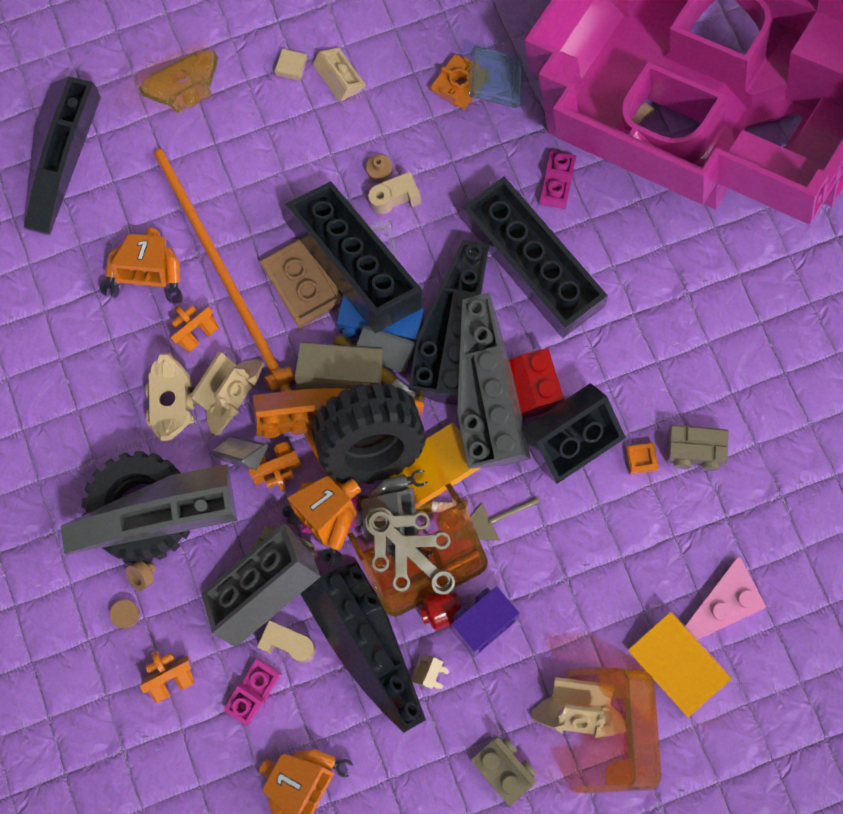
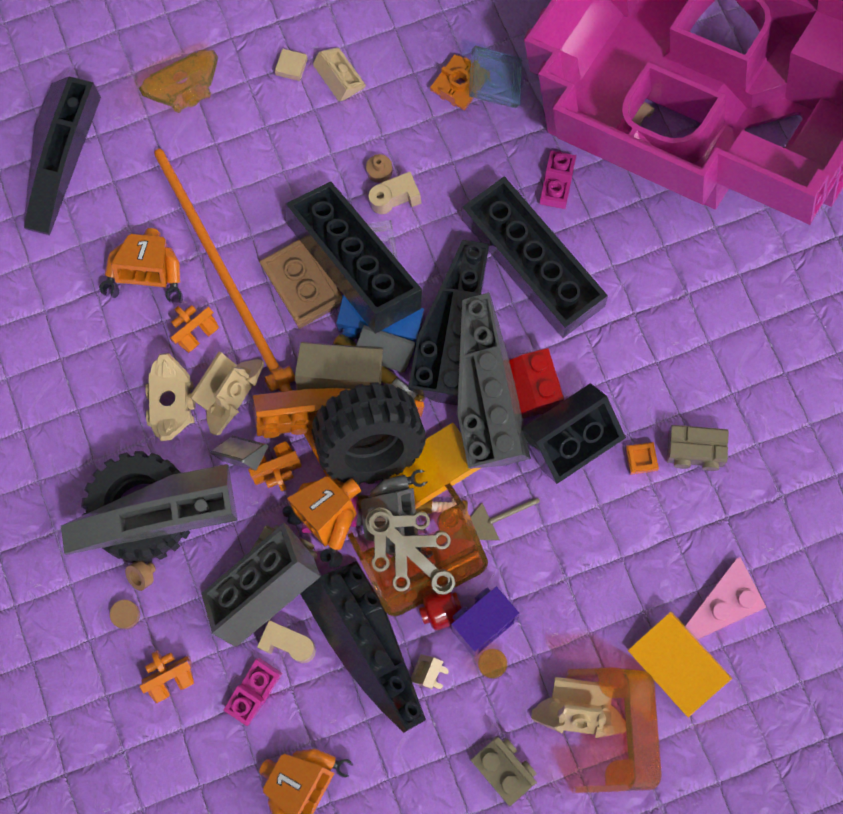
none -> clear yellow tile [478,649,507,679]

